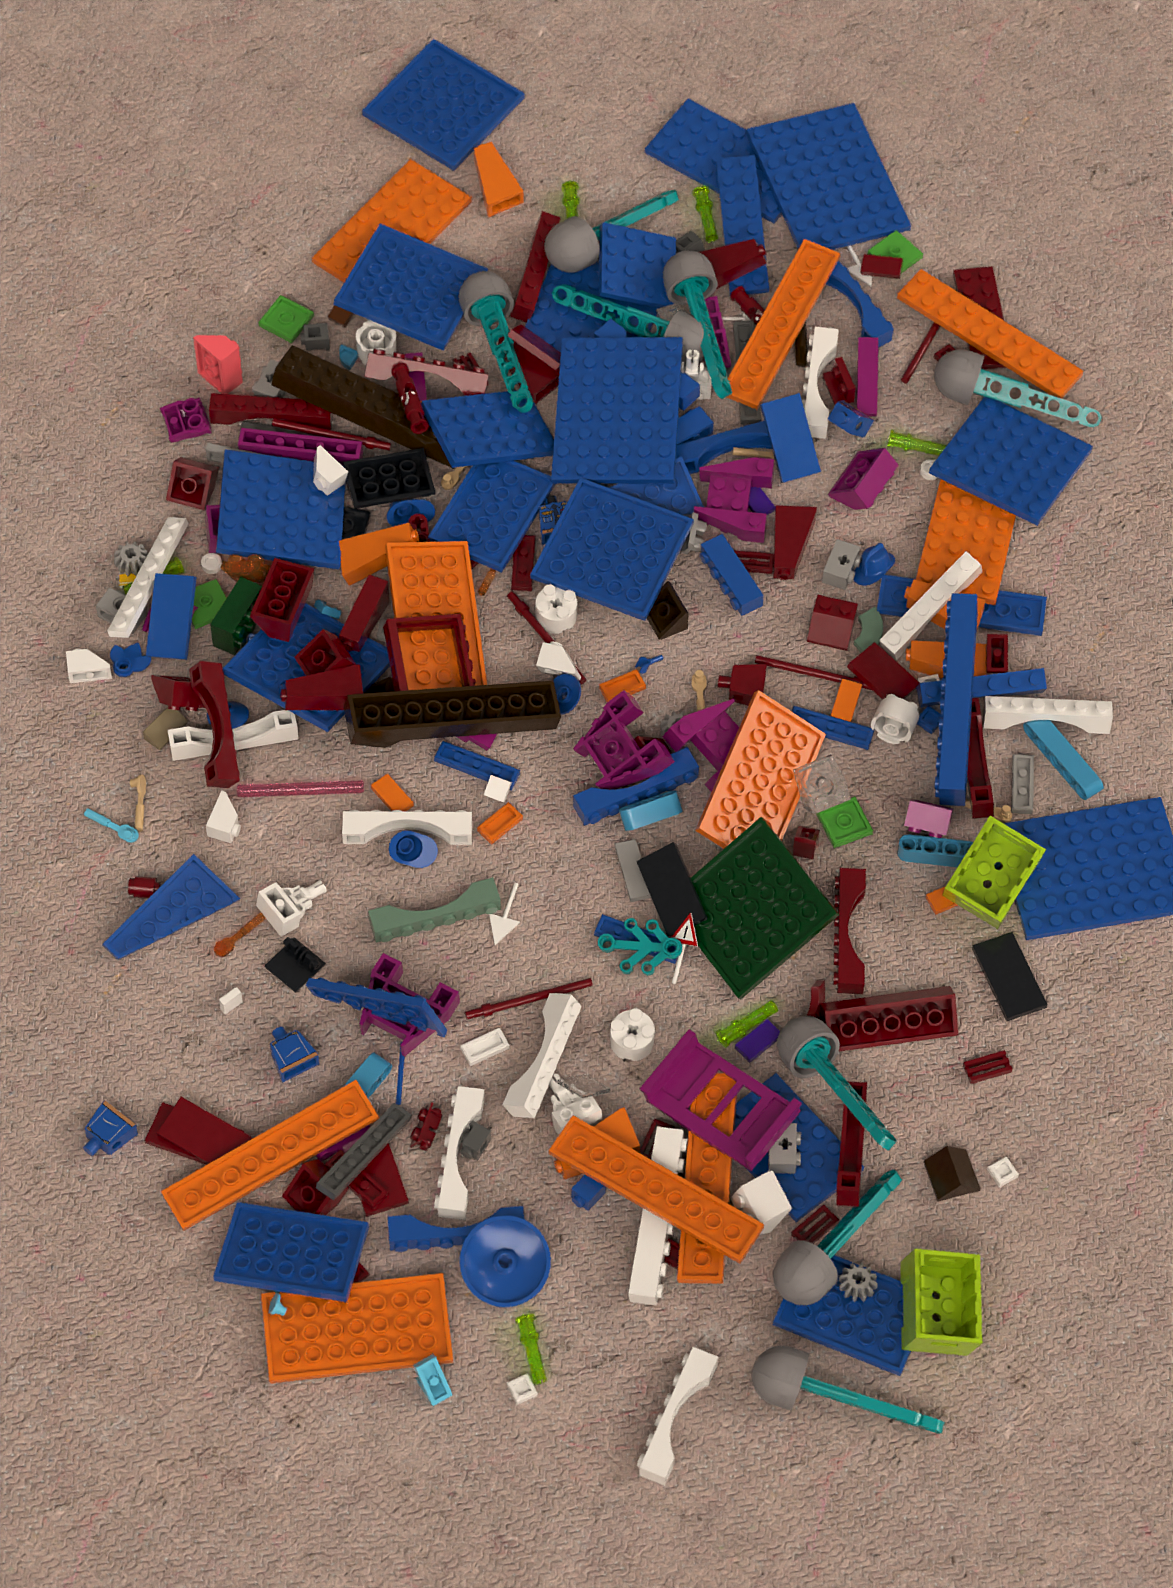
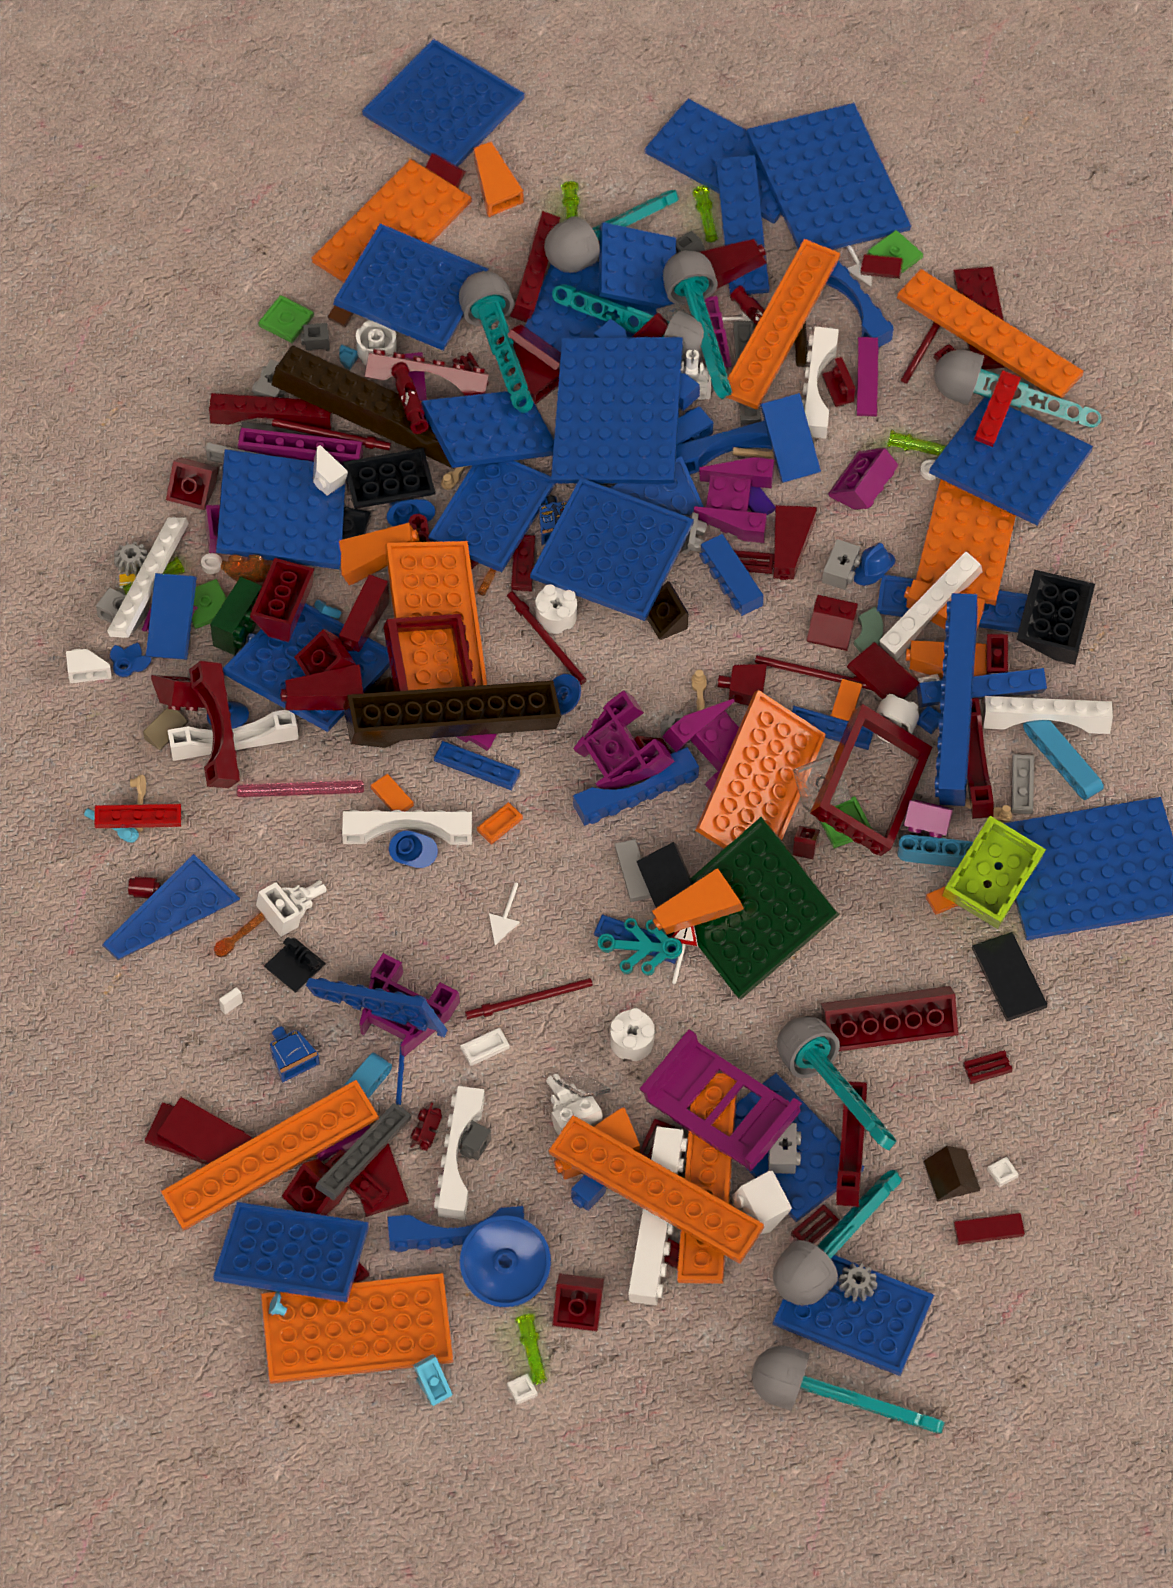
blue torso [83,1100,138,1156] -> none
magenta slope [160,398,212,442] -> none
coral slope [193,335,243,394] -> none
white slope [206,791,241,843] -> none
sand green arch [368,878,501,943] -> none
white tile [484,775,512,802] -> none
white arch [503,993,581,1118] -> none
white slope [536,641,581,680] -> none
orange tile [599,669,646,702] -> none
dark azure beam [619,790,683,831] -> none
blue hand [635,655,663,674] -> none
white arch [637,1347,718,1486] -> none
clear neon green pin [716,1000,778,1048] -> none
dark purple tile [735,1019,780,1063] -> none
dark red tile [806,980,825,1021] -> none
blue torso [828,400,875,438] -> none
dark red arch [833,868,866,994] -> none
lime container [900,1249,982,1356] -> none
none -> red plate [94,804,181,828]
none -> dark red tile [425,153,466,188]
none -> dark red slope [552,1273,604,1332]
none -> dark red tile [633,312,669,337]
none -> orange slope [652,868,744,934]
none -> dark red window [810,704,933,856]
none -> dark red tile [954,1213,1025,1245]
none -> red plate [974,370,1021,447]
none -> black slope [1016,570,1095,665]

